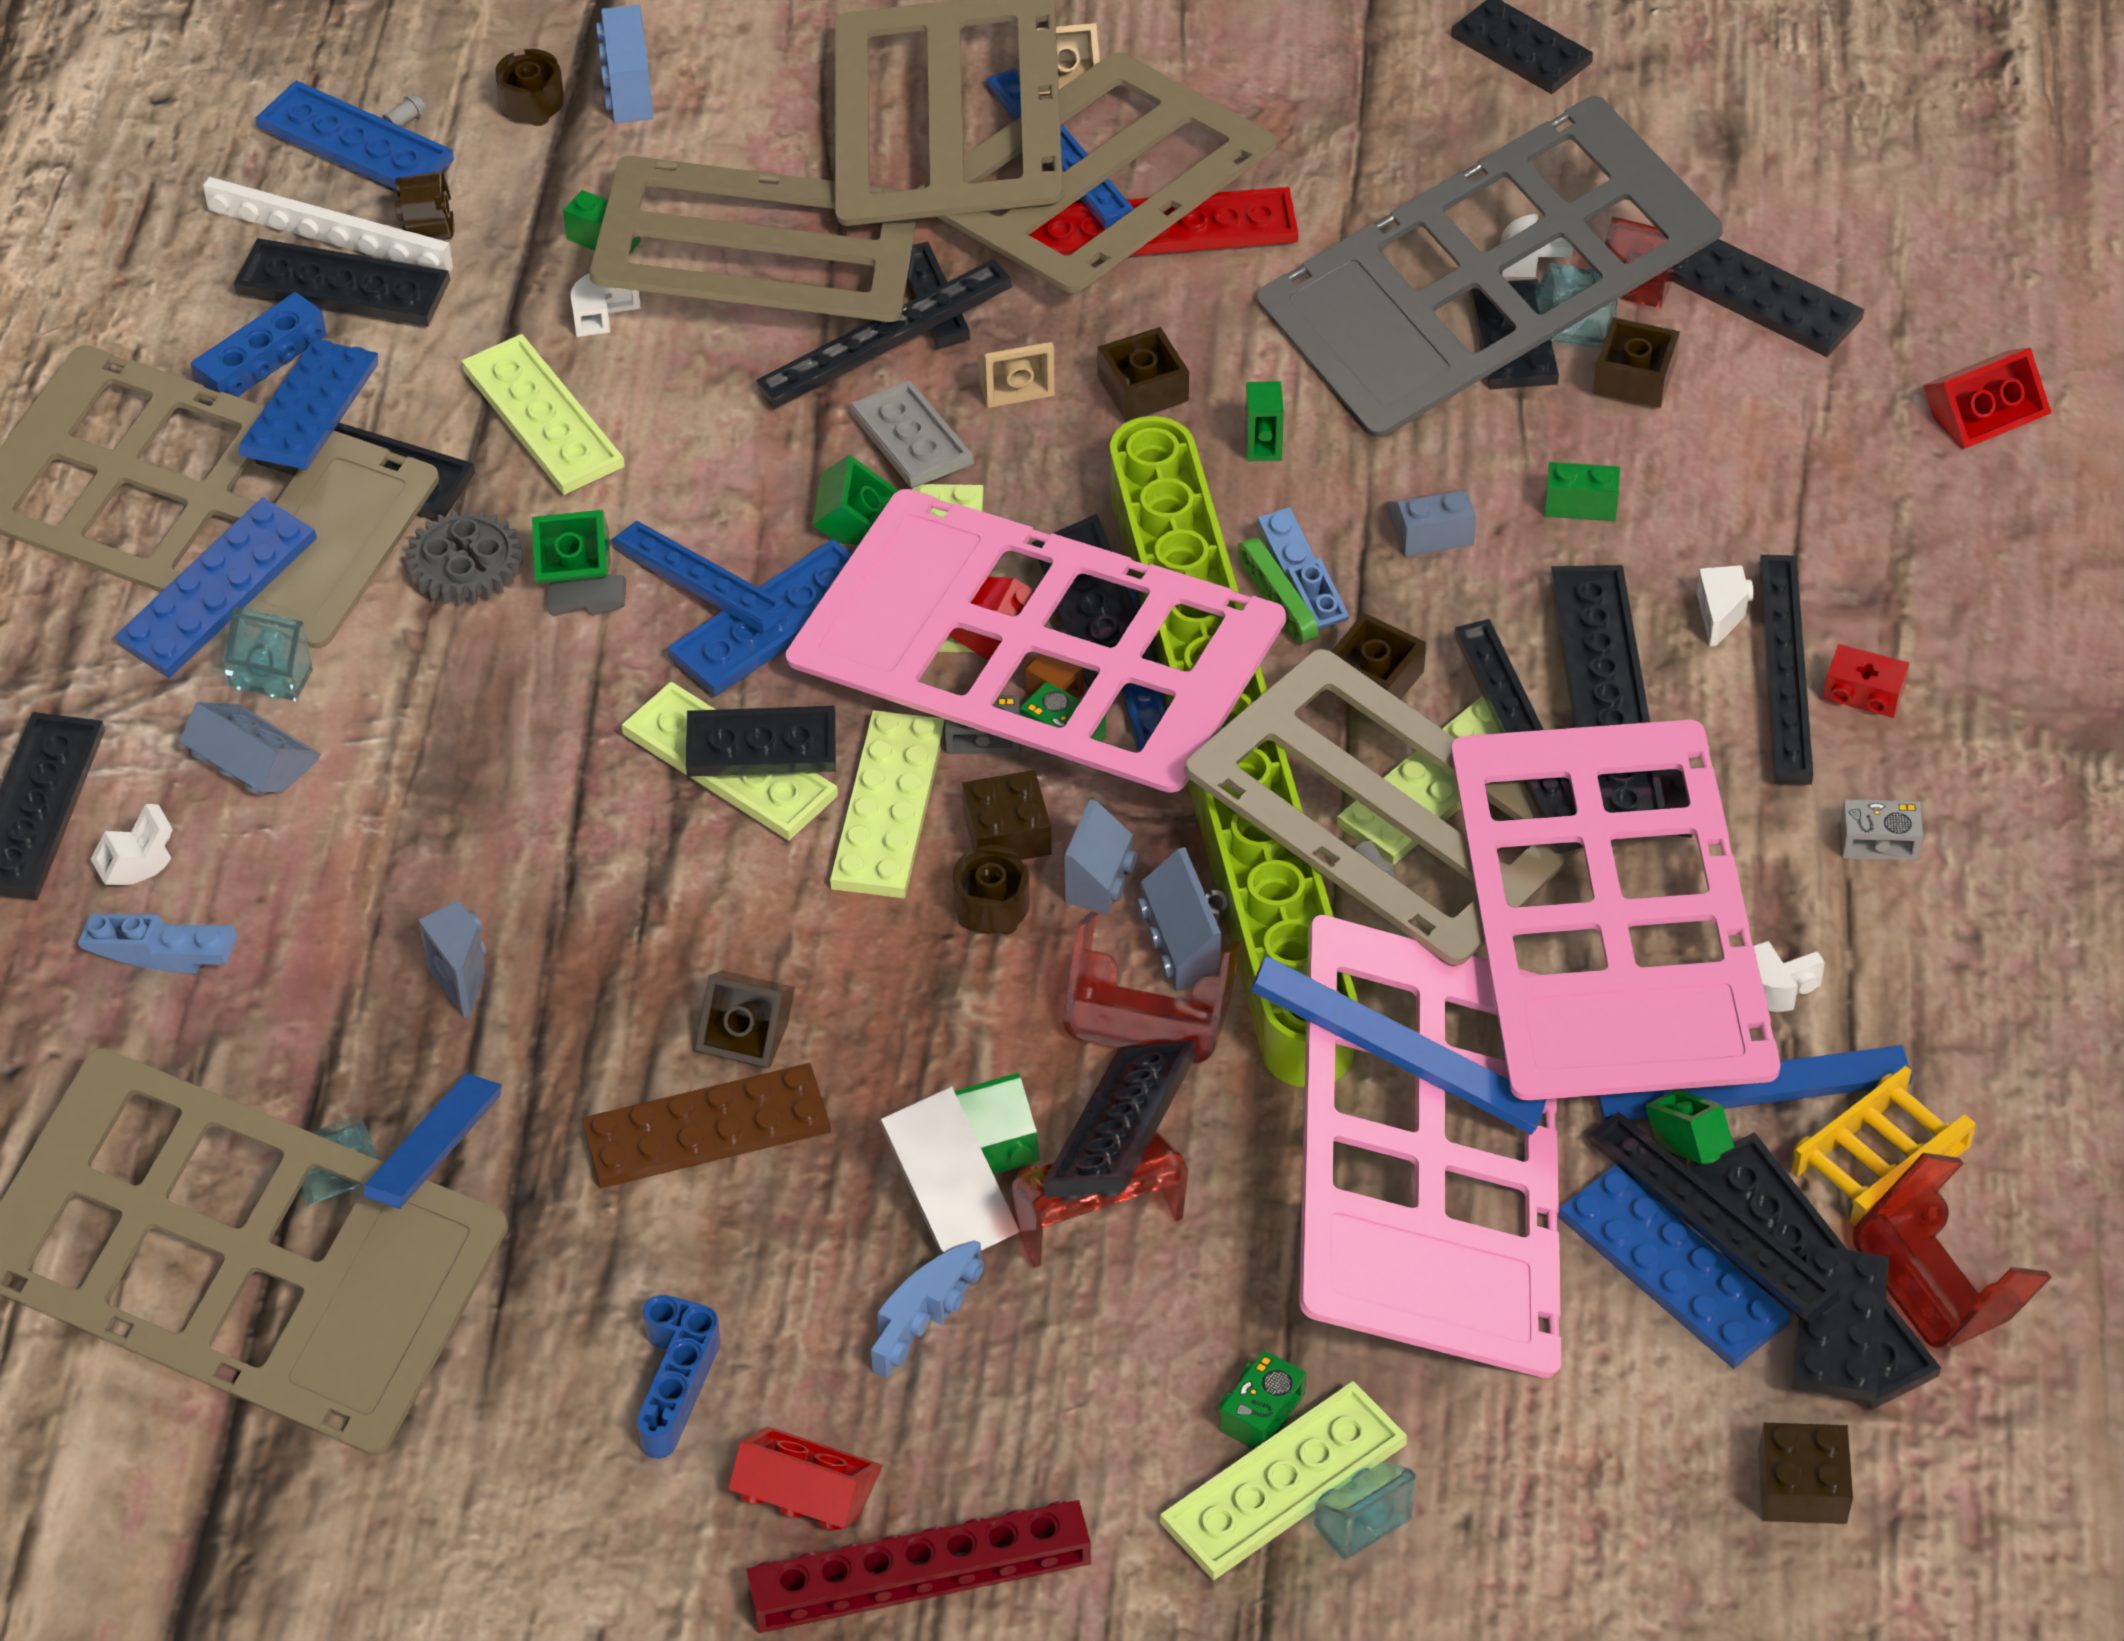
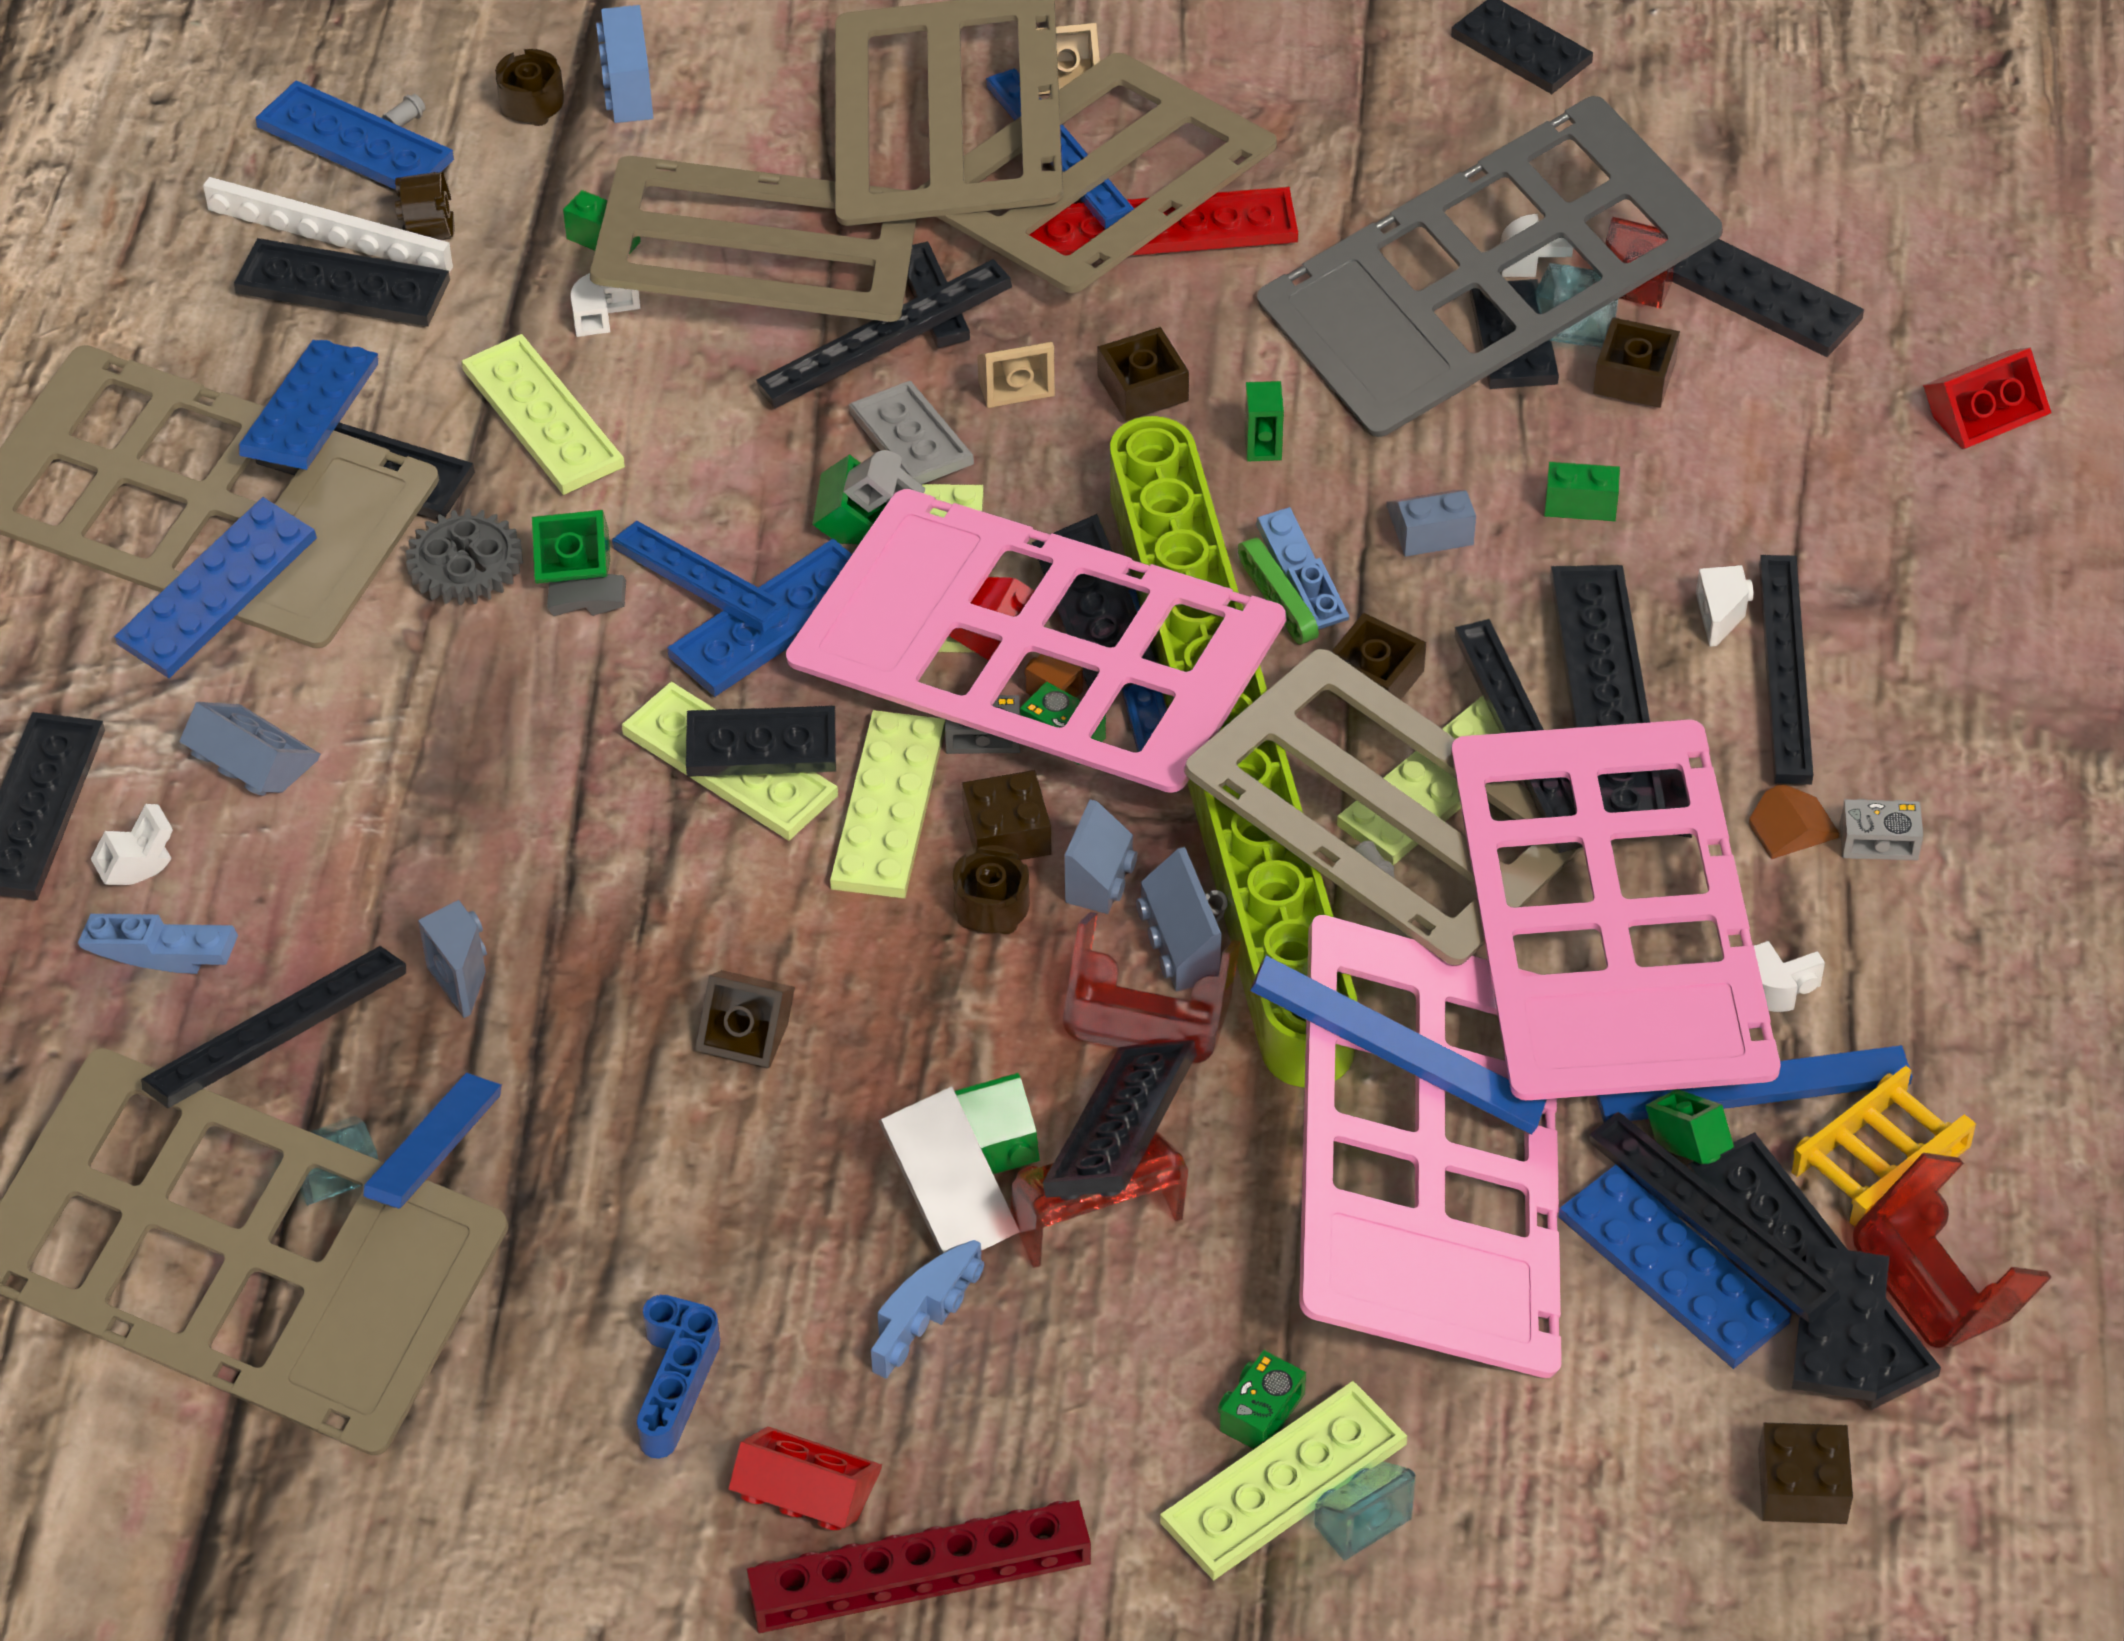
blue brick [190,292,327,401] -> none
clear light blue slope [223,606,313,701] -> none
reddish brown plate [581,1062,831,1189] -> none
red brick [1823,644,1910,718] -> none
none -> black tile [141,946,406,1108]
none -> light grey brick [843,450,925,512]
none -> dark orange slope [1749,785,1840,860]

